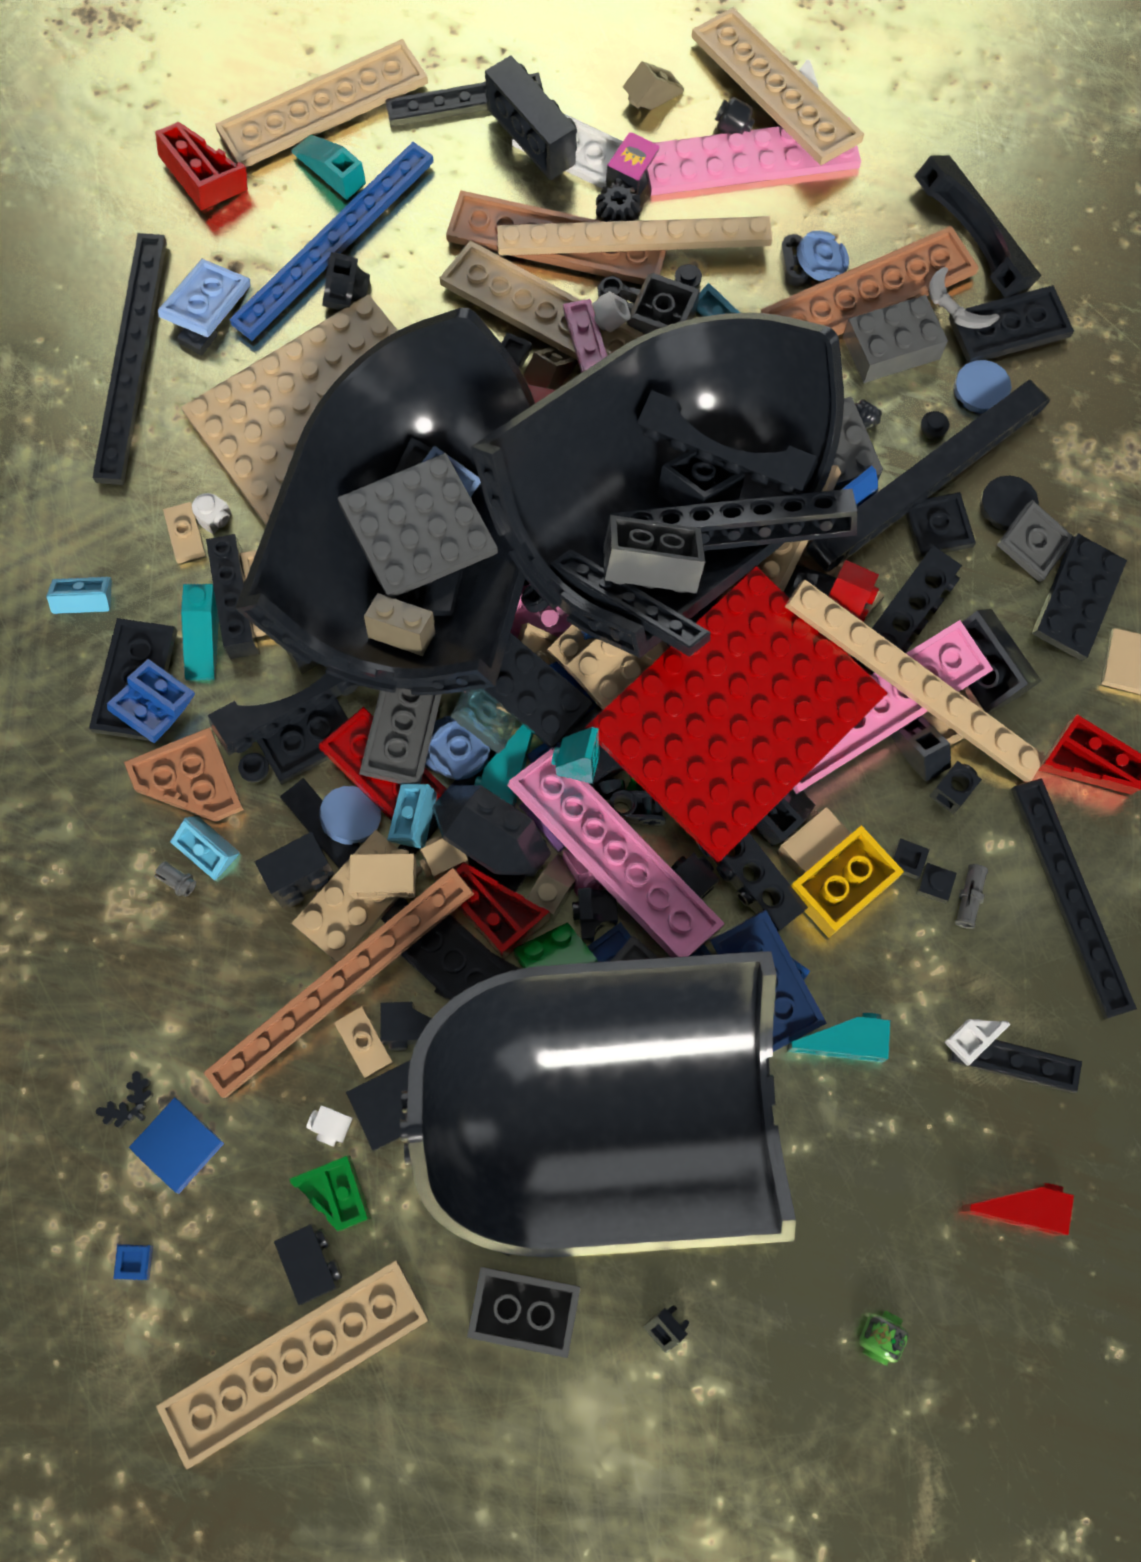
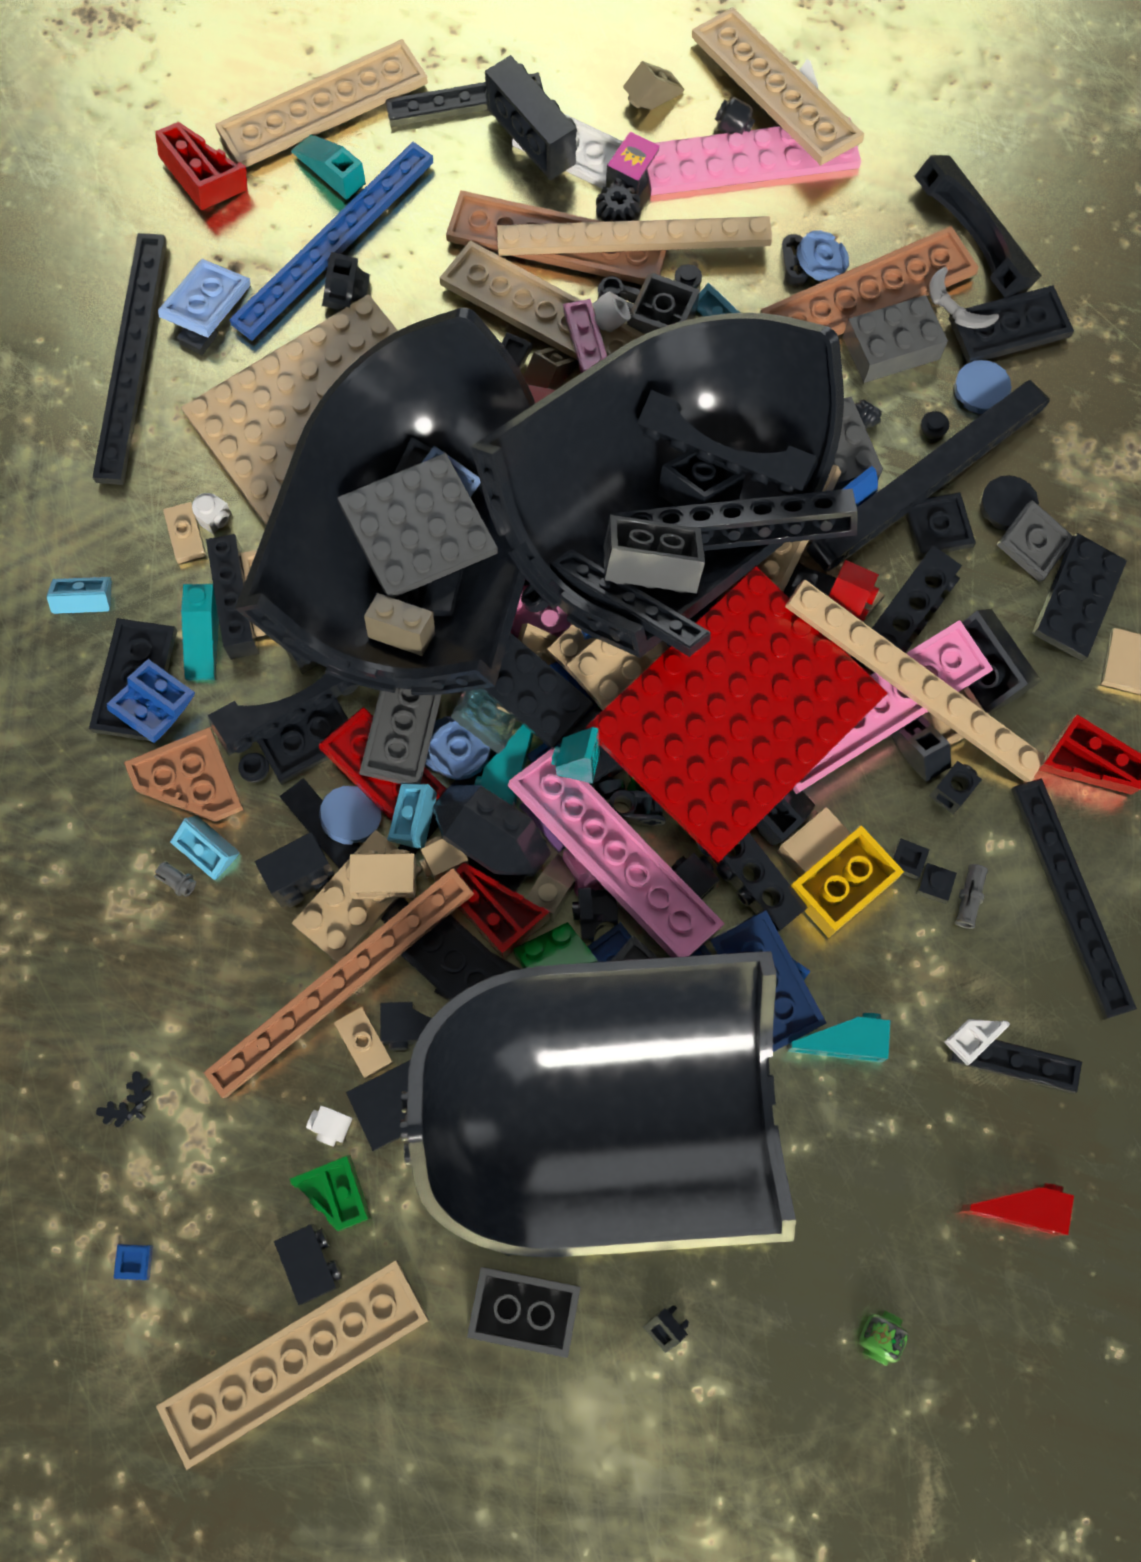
blue slope [129,1097,224,1194] -> none

